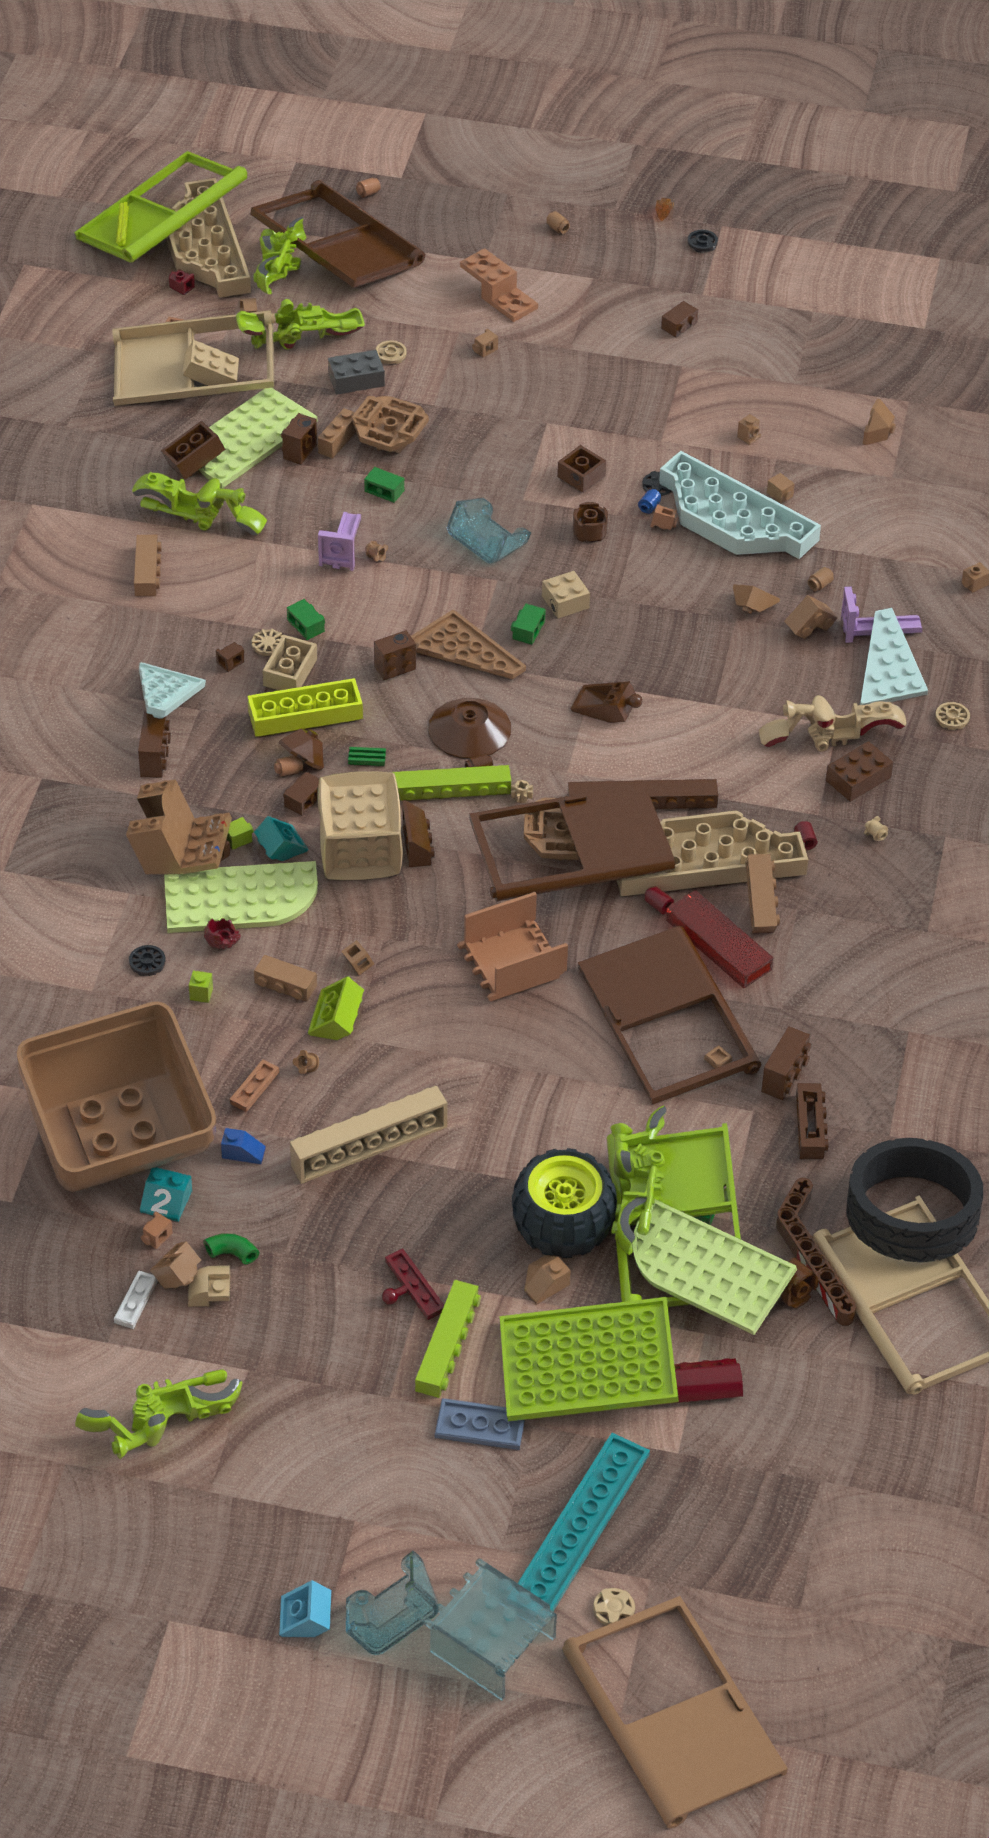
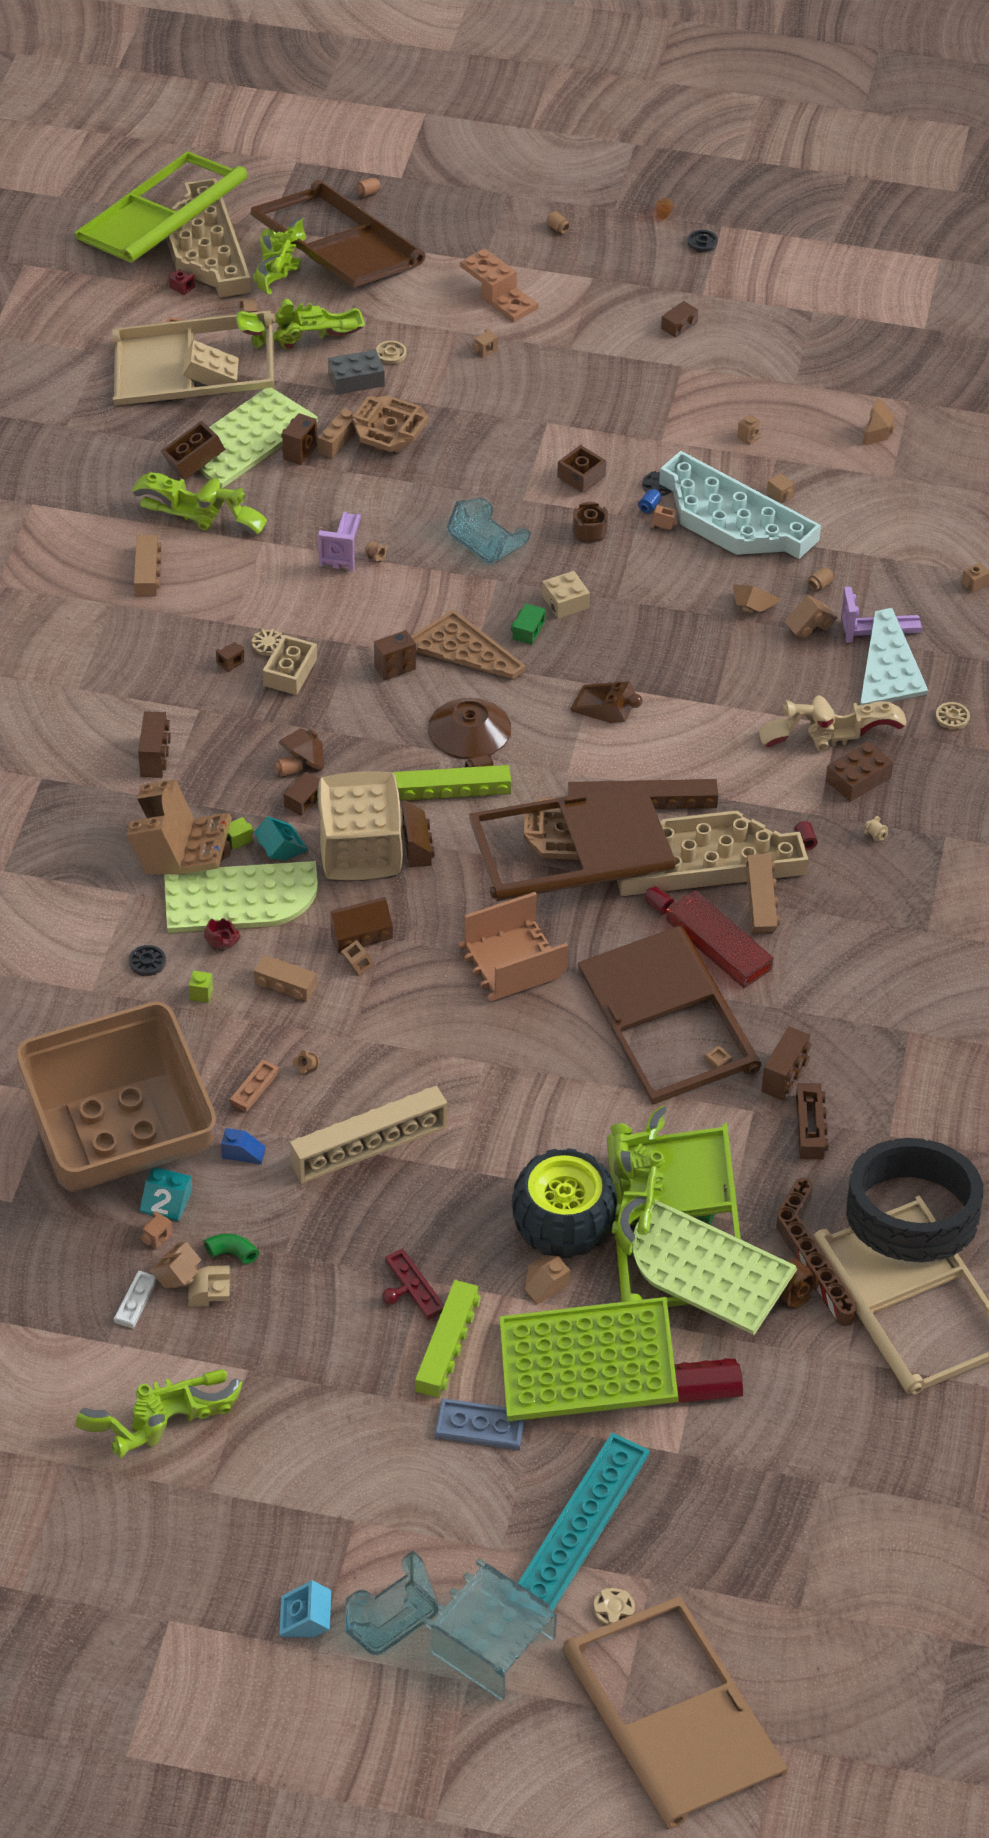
neon yellow axle [116,202,129,247] -> none
light aqua wing [139,662,206,718] -> none
neon yellow brick [247,678,363,737] -> none
green brick [287,599,325,640] -> none
lime slope [308,976,364,1040] -> none
green tile [348,747,386,766] -> none
green brick [364,467,405,503] -> none
tan gear [511,780,533,803] -> none
none -> reddish brown slope [330,897,393,953]

